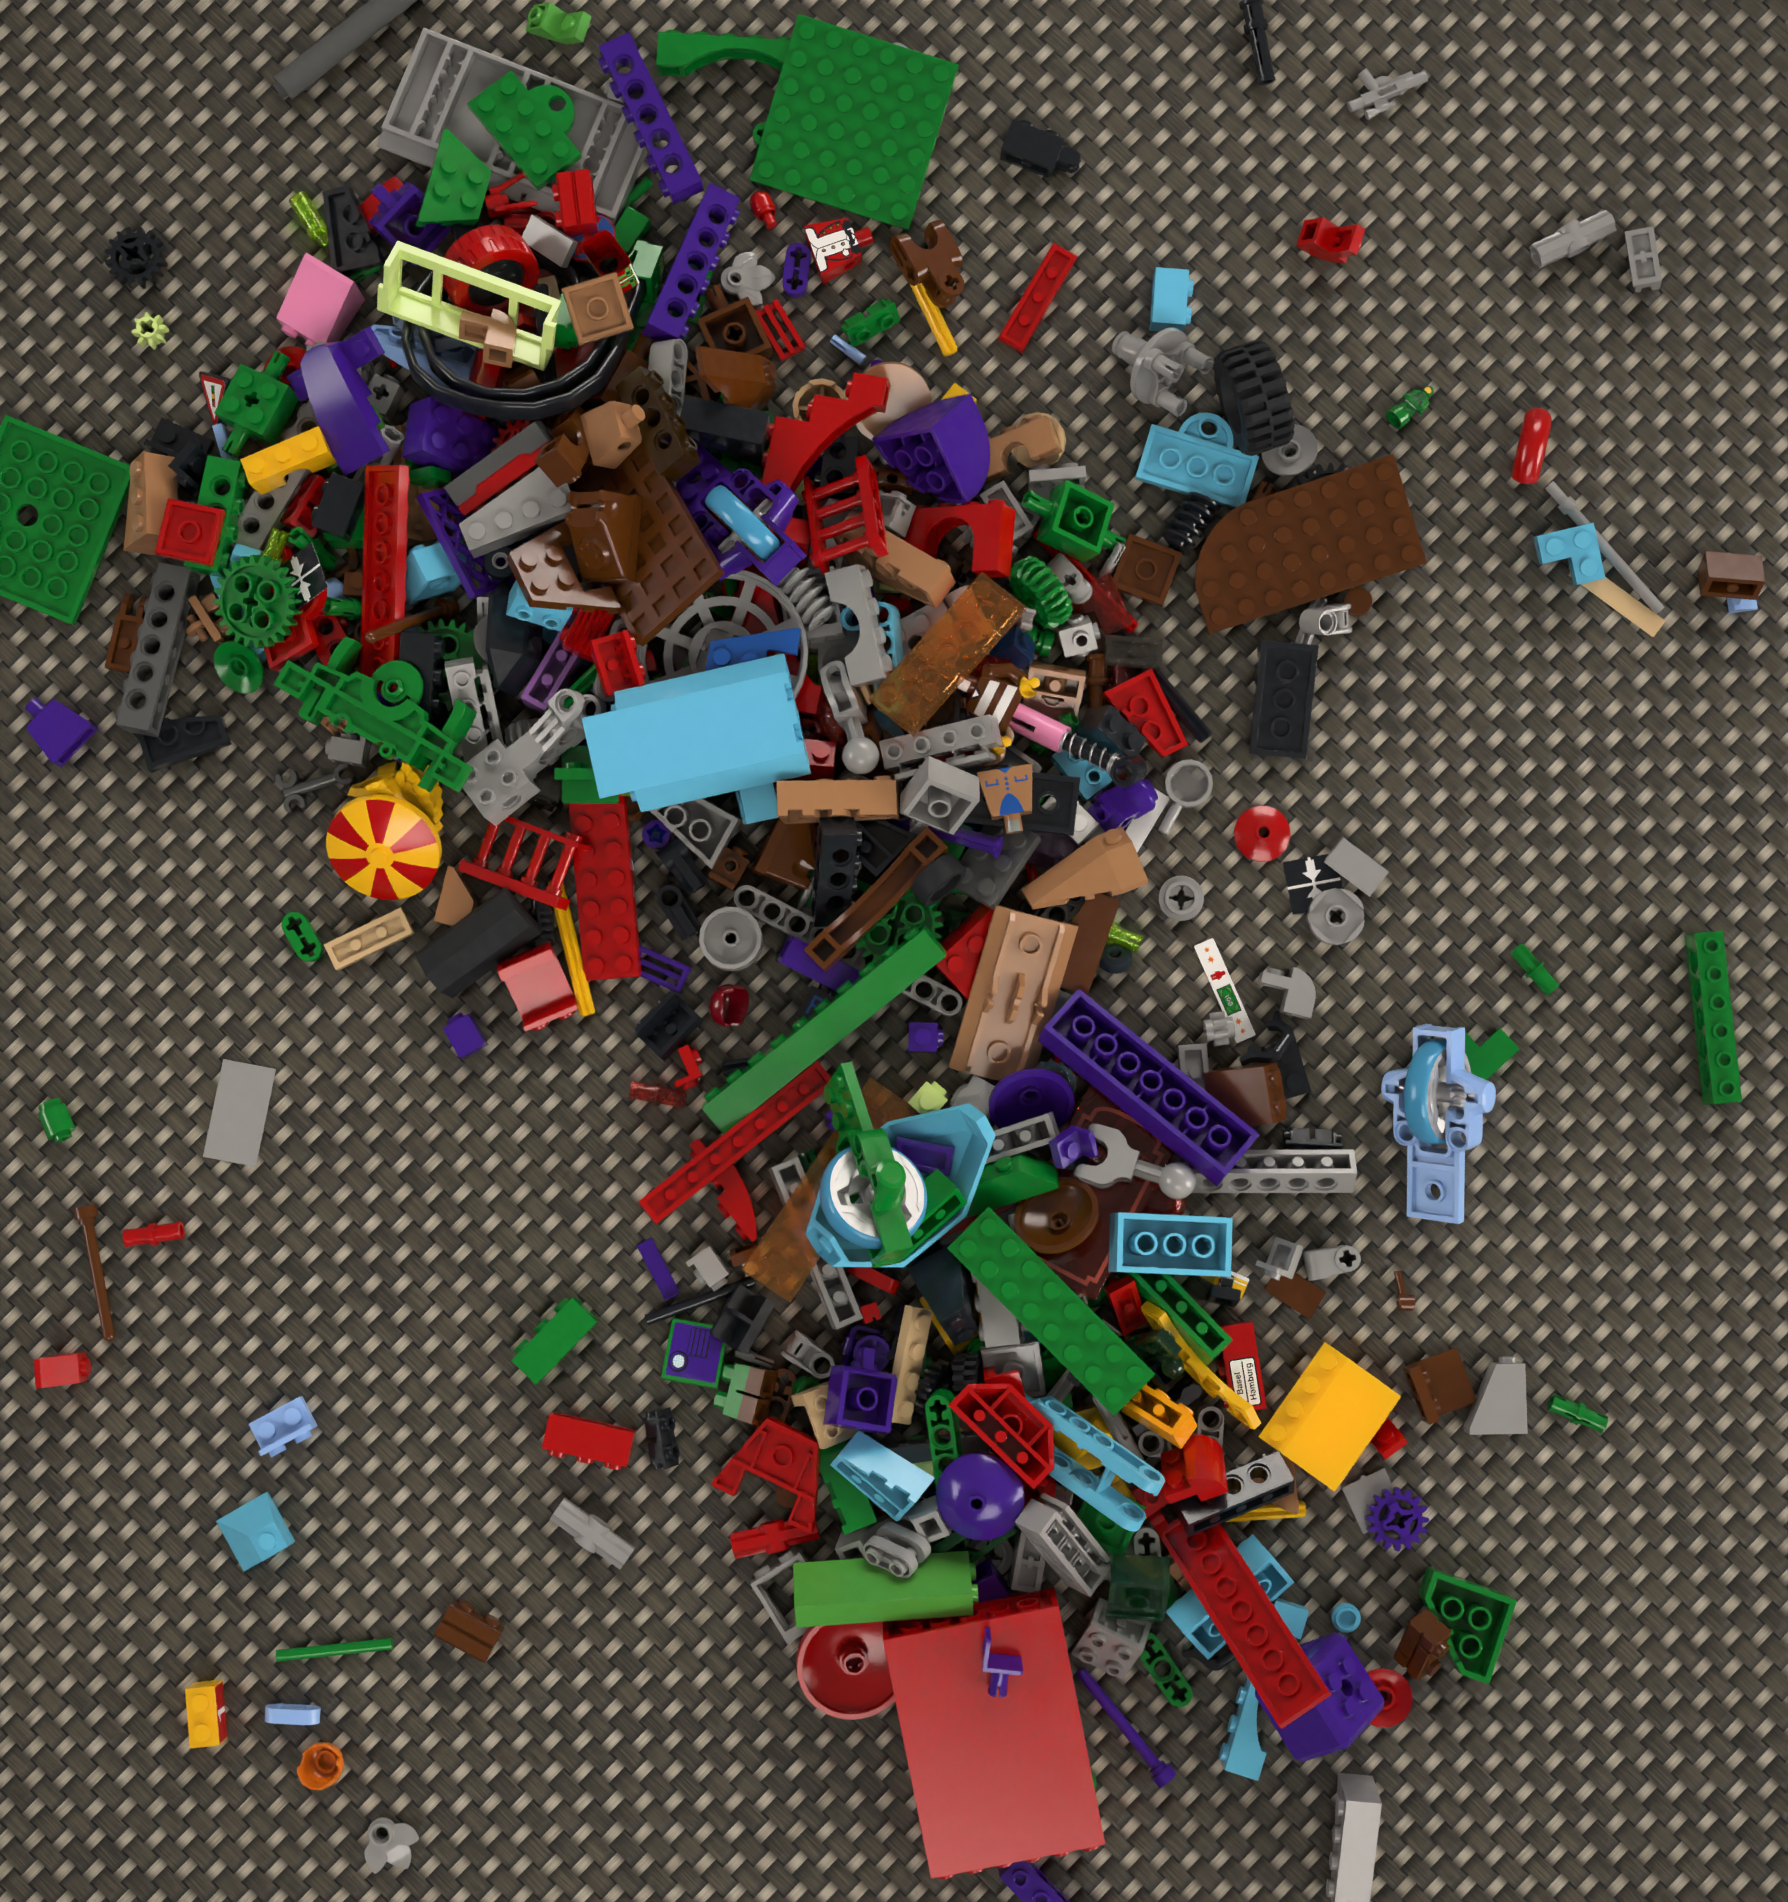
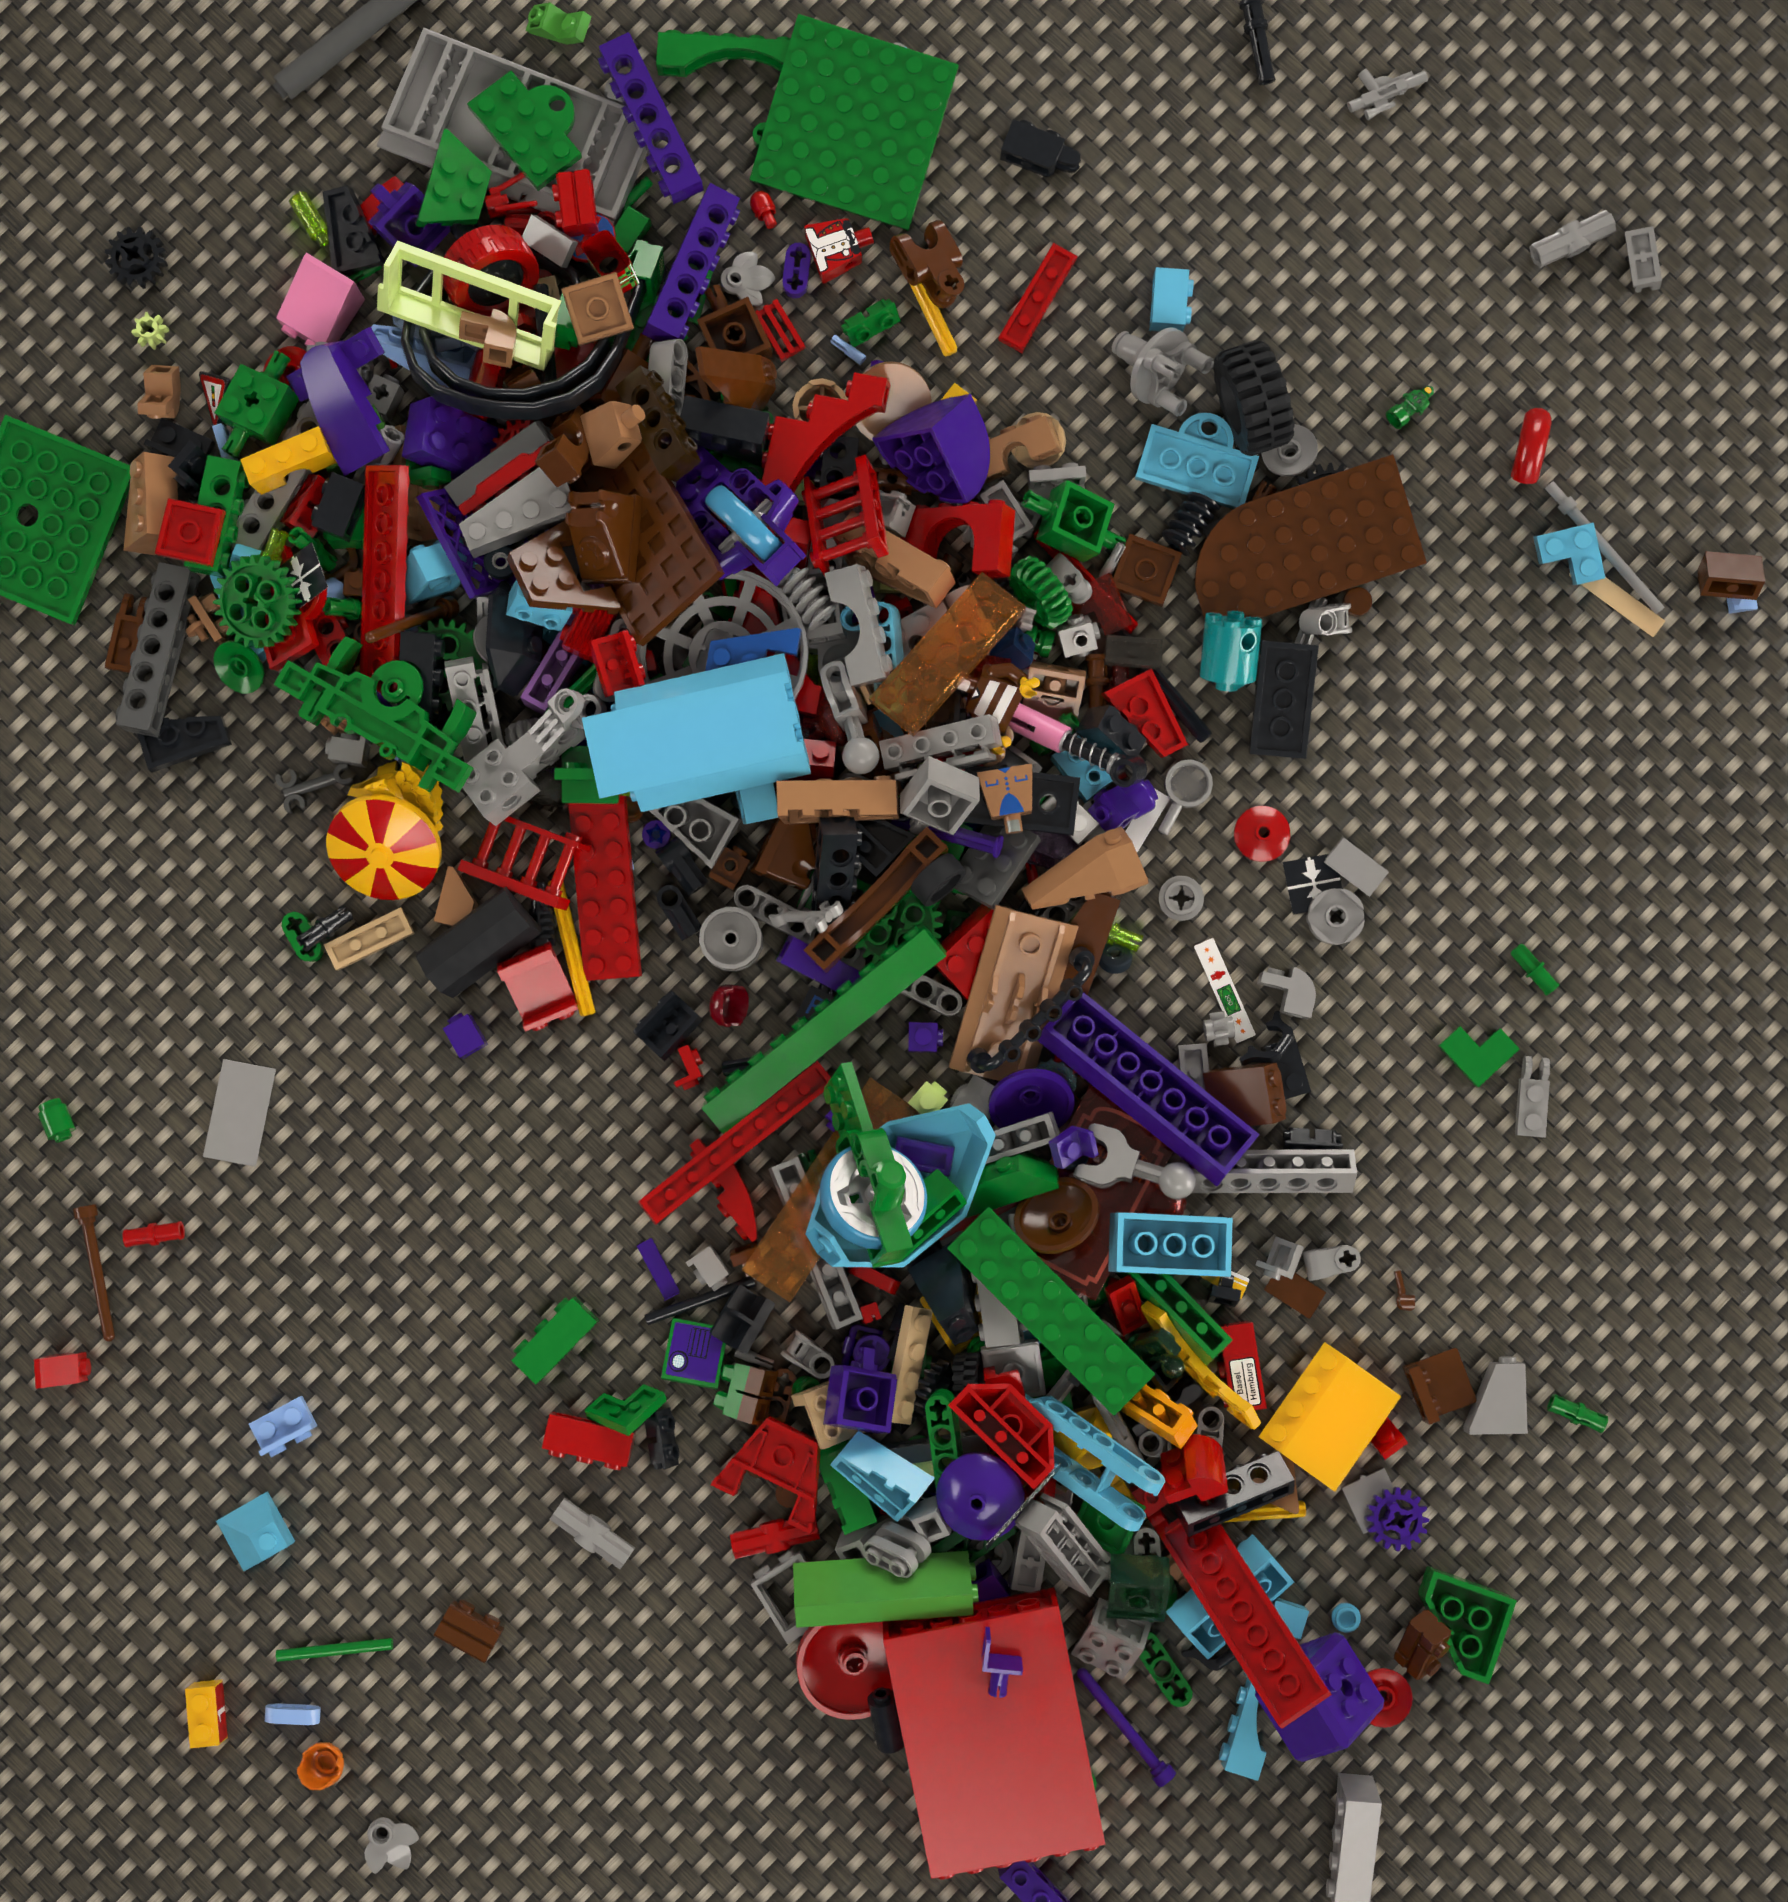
dark purple torso [25,698,99,767] -> none
clear red axle [629,1080,687,1108] -> none
dark purple tile [639,945,692,994] -> none
red brick [1296,217,1365,263] -> none
light blue piece [1381,1024,1496,1224] -> none
green brick [1685,931,1742,1105] -> none
none -> medium nougat brick [137,365,181,419]
none -> black pin [296,905,353,952]
none -> green plate [585,1384,667,1436]
none -> light grey bar [768,901,844,933]
none -> black brick [867,1687,904,1754]
none -> black bar [966,946,1095,1073]
none -> black sticker [986,1463,1061,1549]
none -> teal cylinder [1199,611,1262,692]
none -> light grey hinge [1515,1056,1550,1138]

